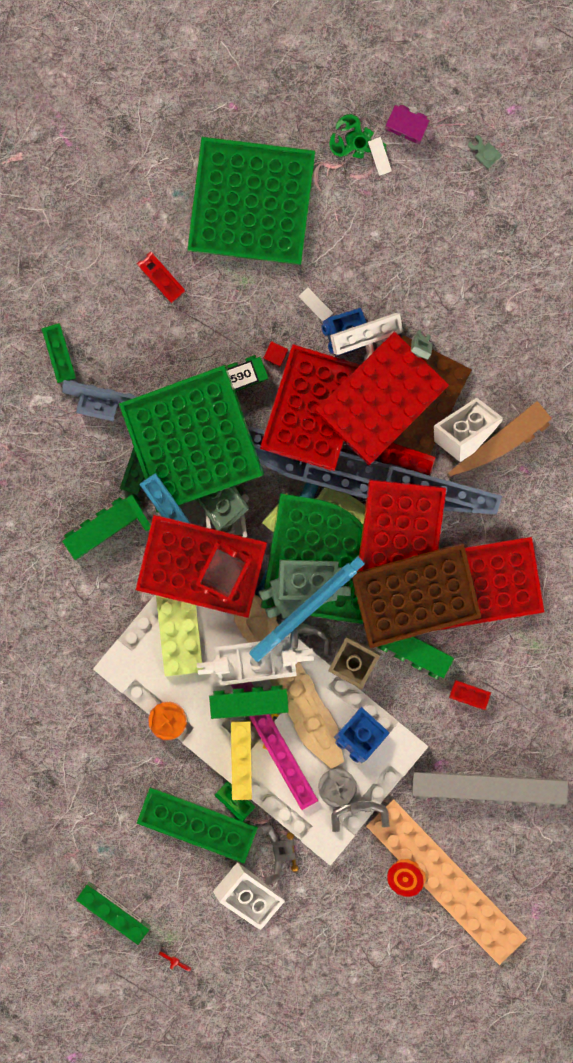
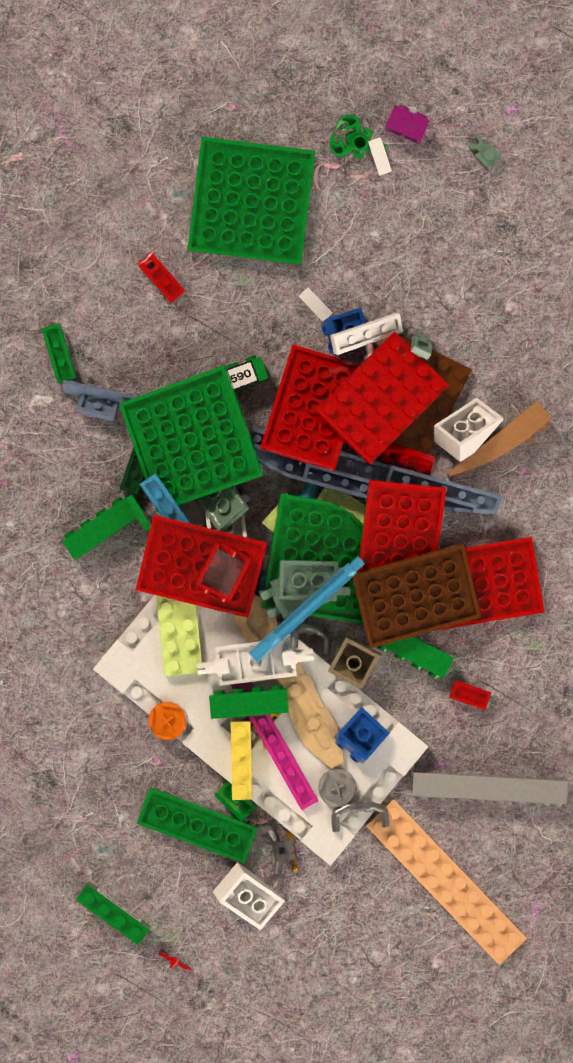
red tile [263,341,288,367] -> none
red tile [387,859,426,897] -> none

